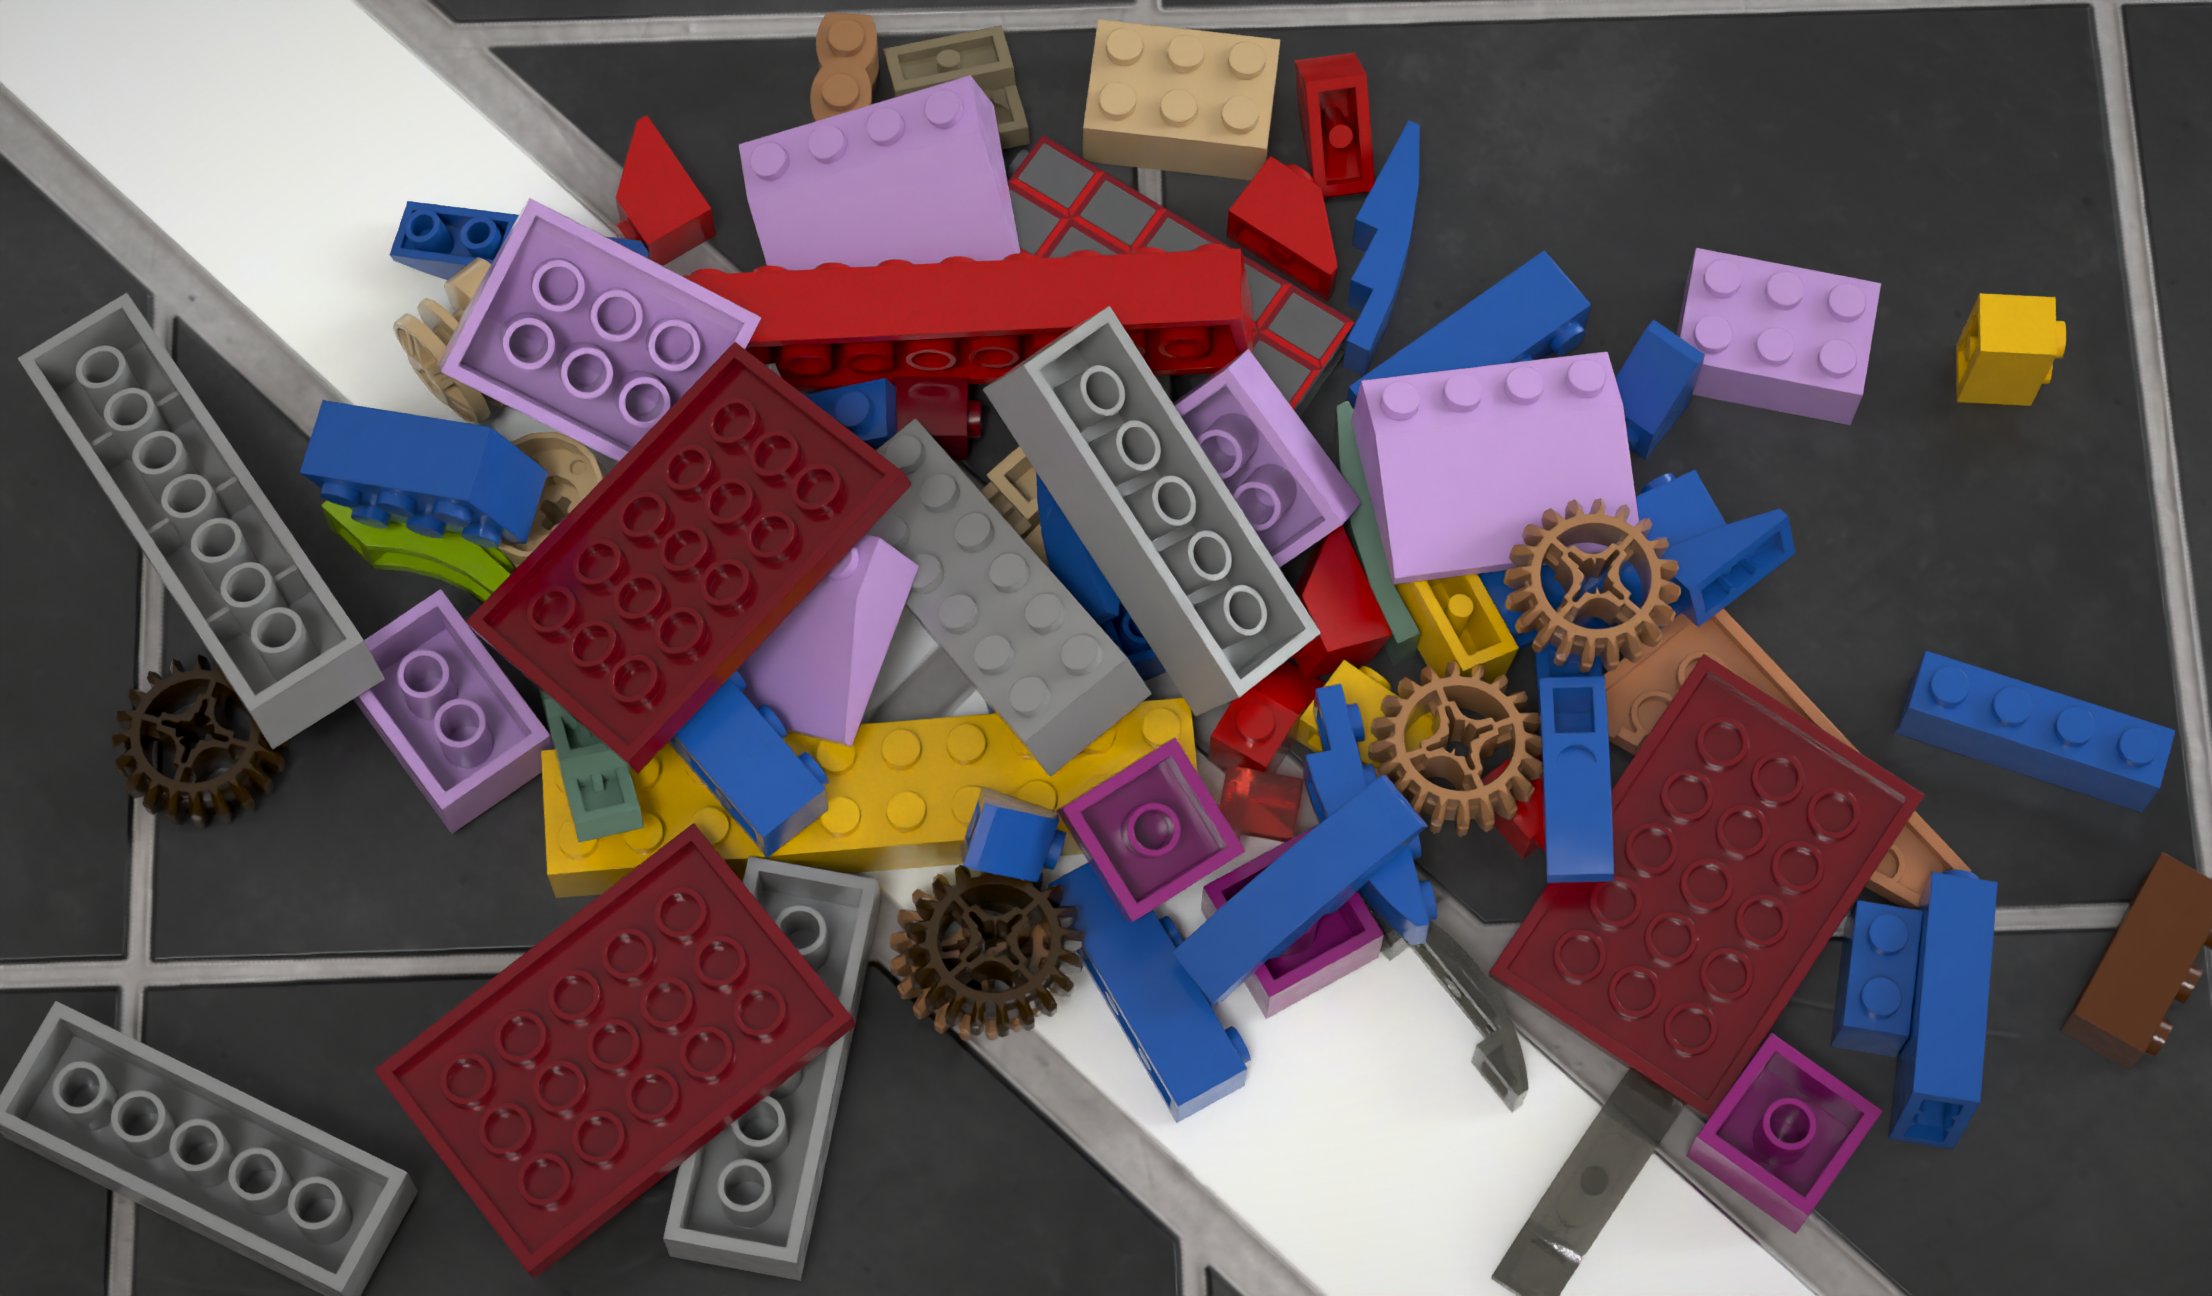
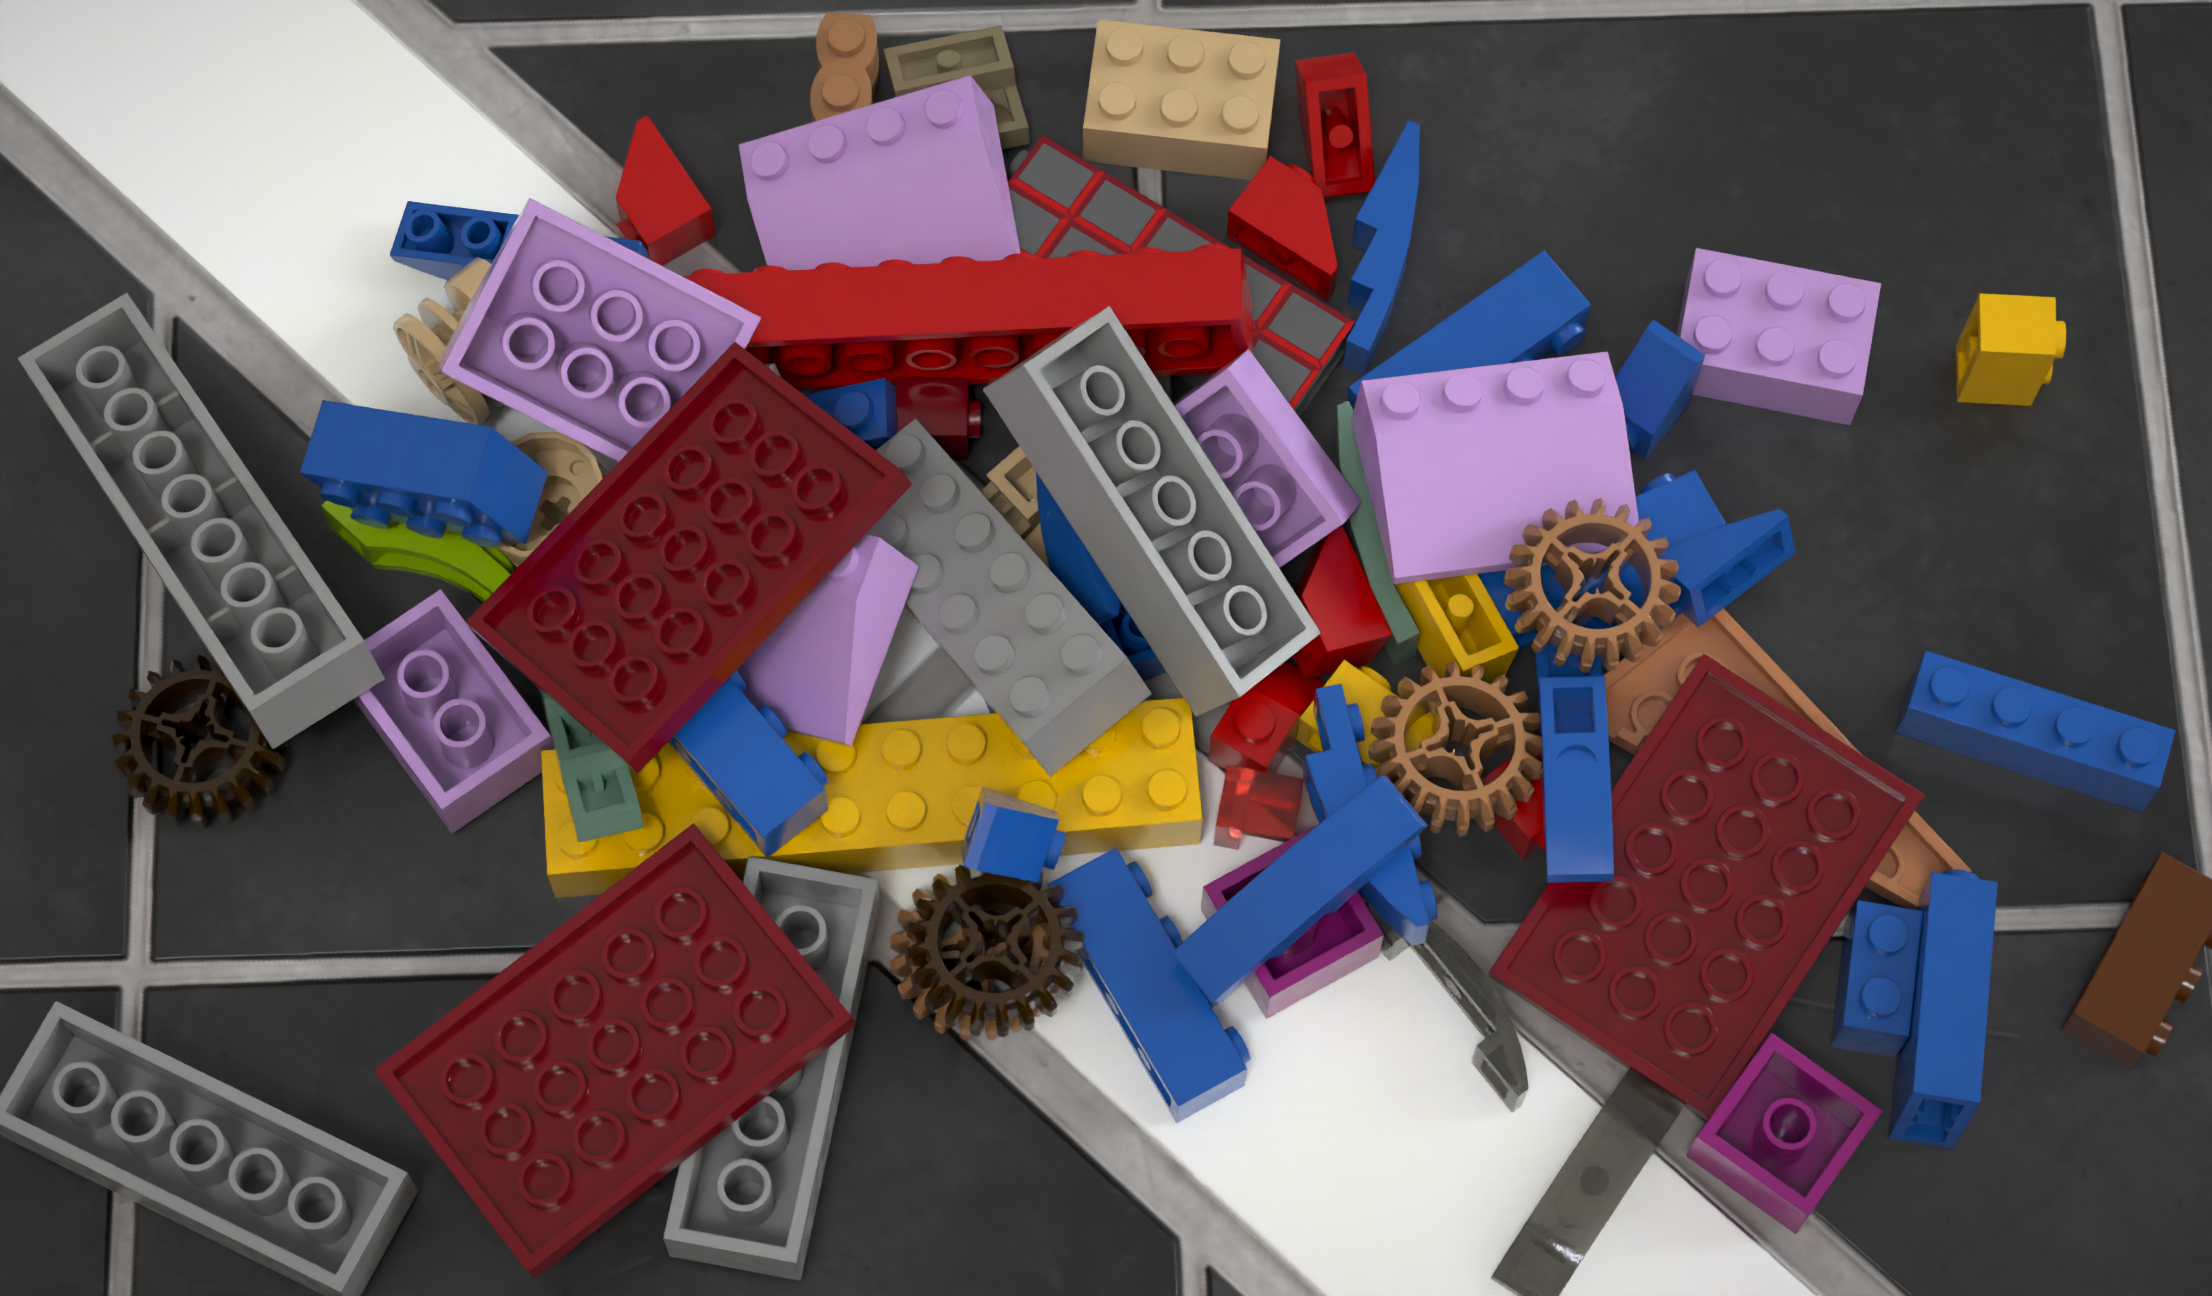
magenta brick [1056,738,1245,922] -> none

